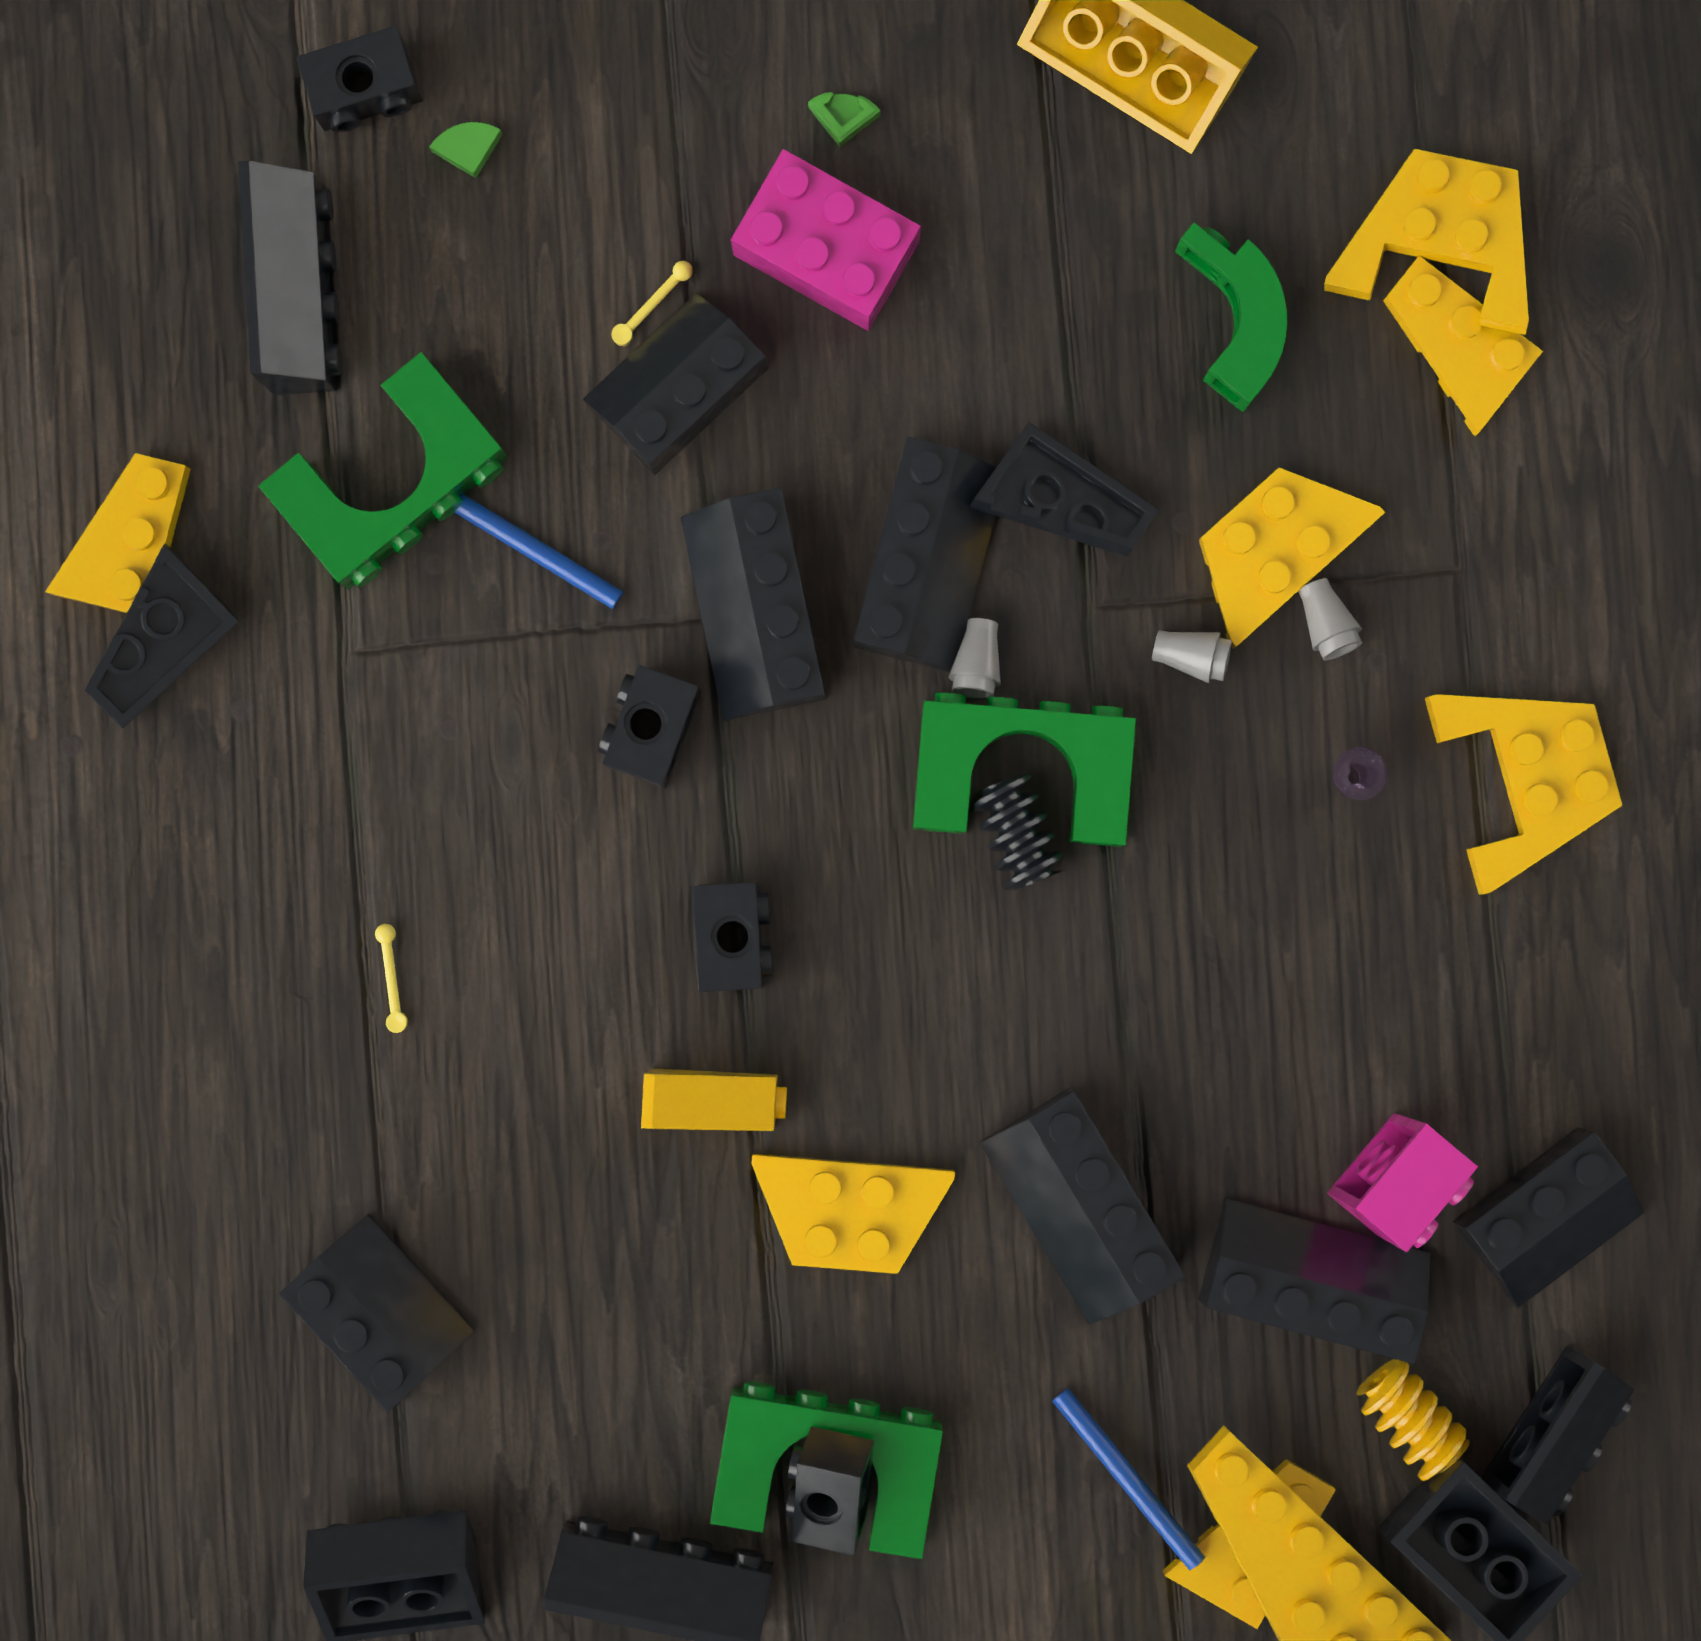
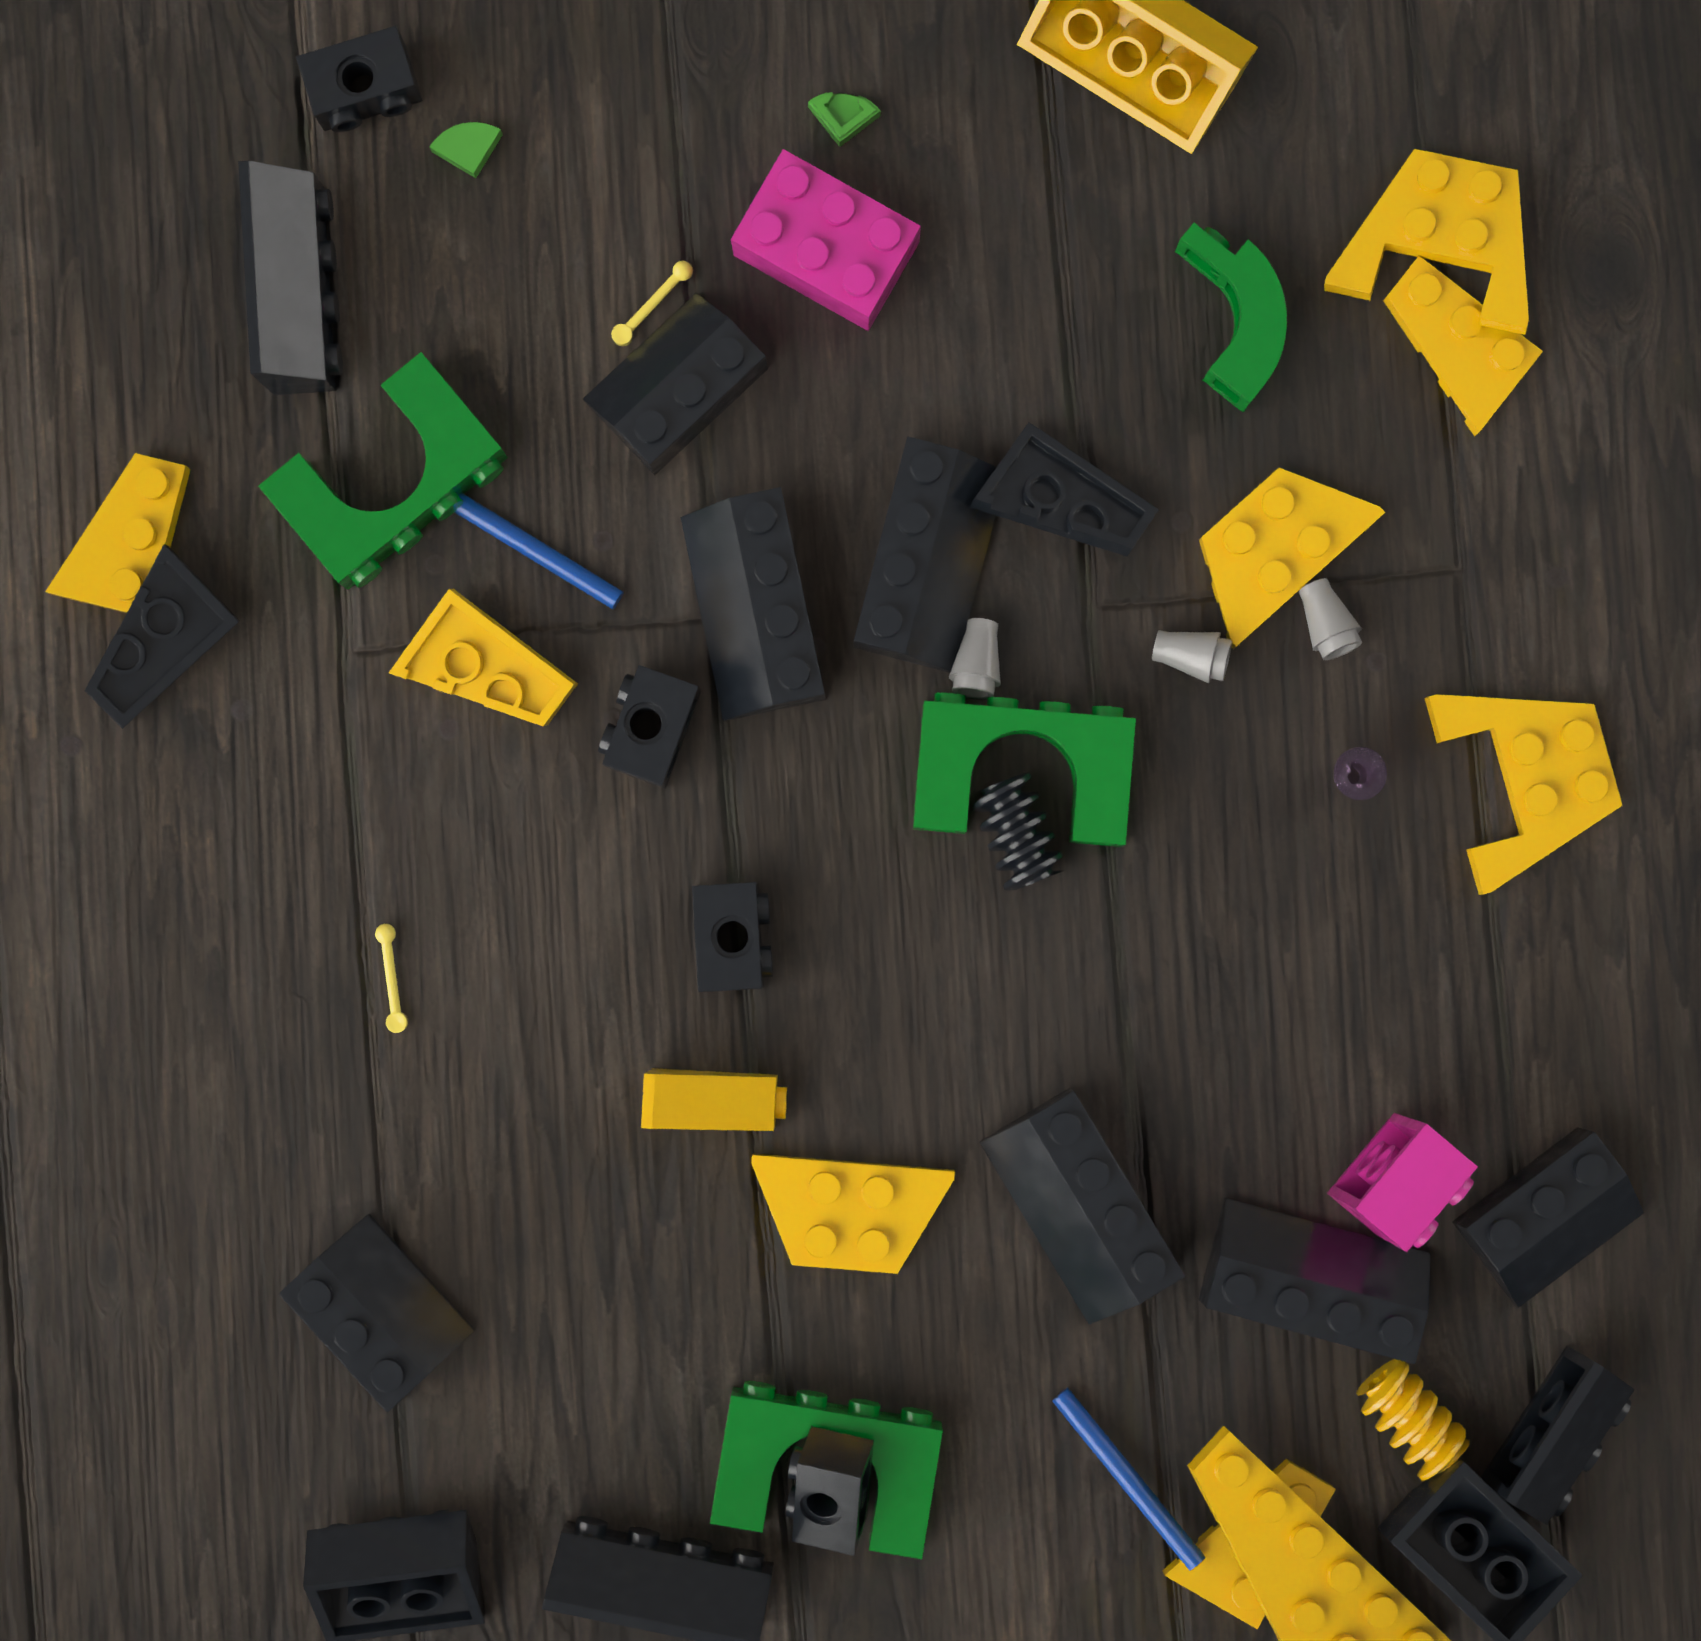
none -> yellow wing [389,589,578,726]

